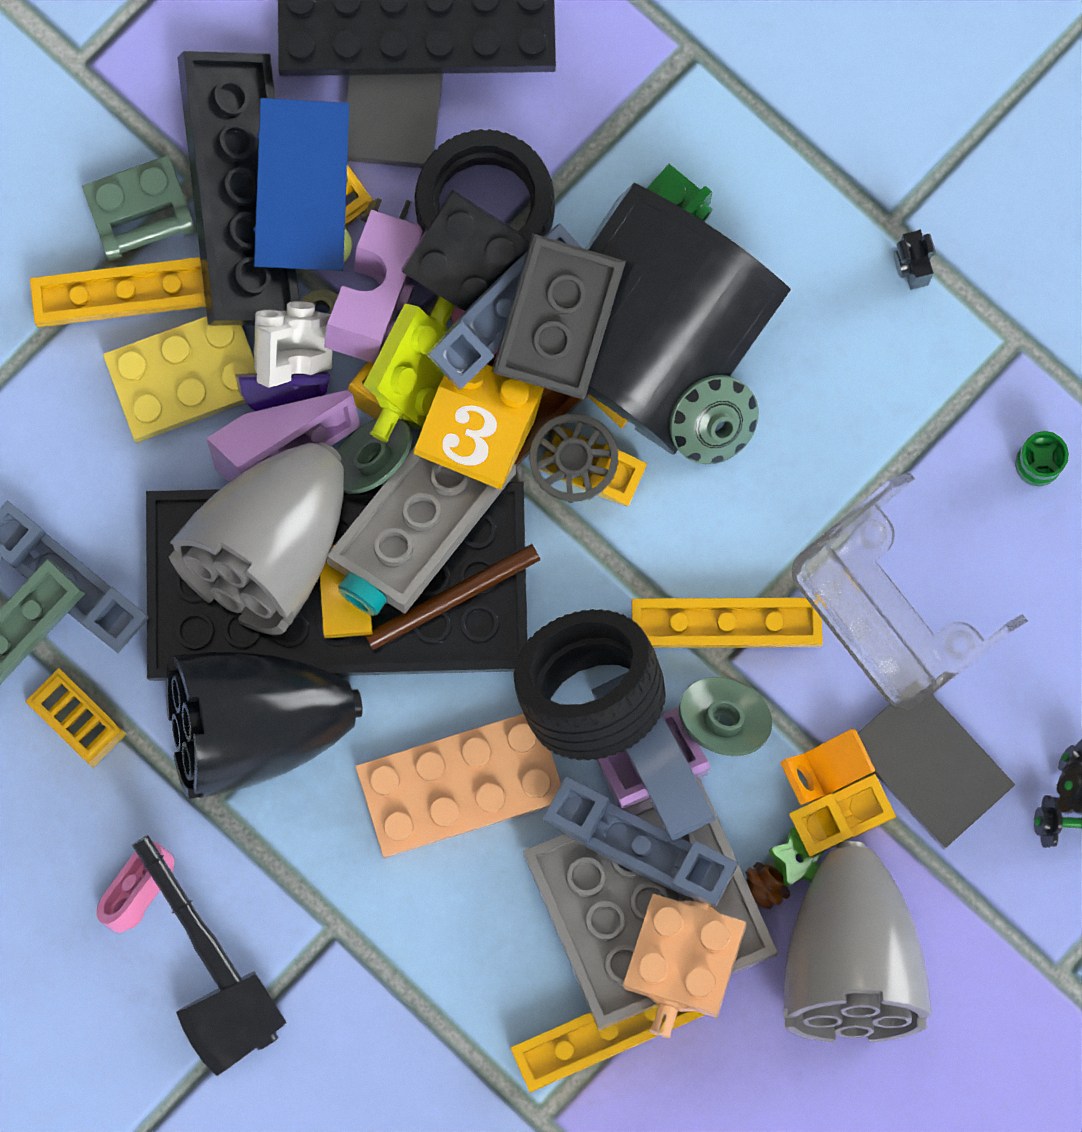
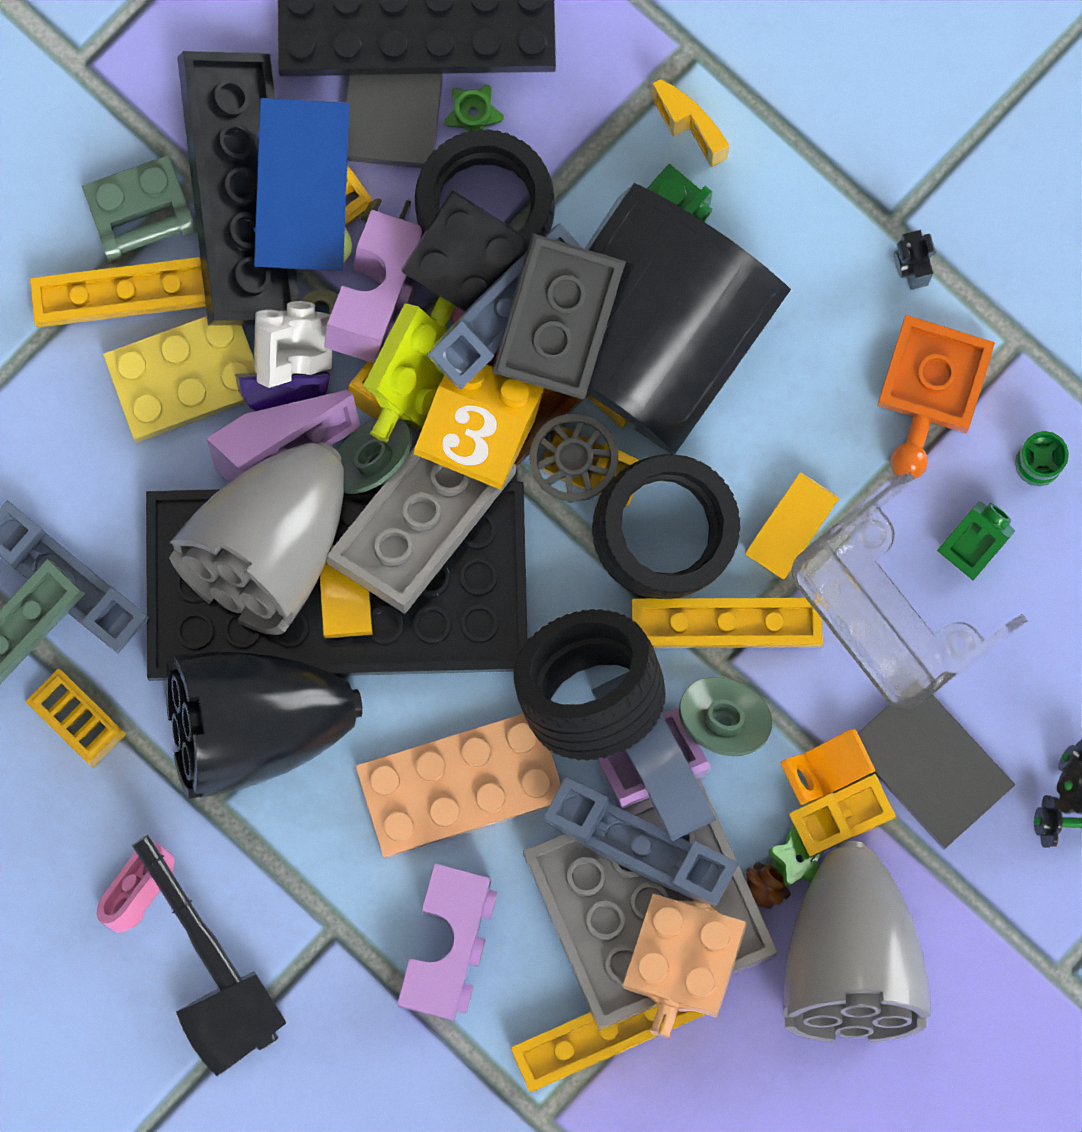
teal tile [338,573,387,616] -> none
reddish brown bar [365,544,541,650] -> none
sand green dish [669,375,759,464] -> none
none -> lavender arch [397,864,498,1022]
none -> bright green plate [444,85,504,132]
none -> black tyre [592,454,741,599]
none -> yellow slope [651,79,730,167]
none -> yellow slope [745,472,840,580]
none -> orange plate [877,315,995,480]
none -> green bracket [937,501,1015,581]

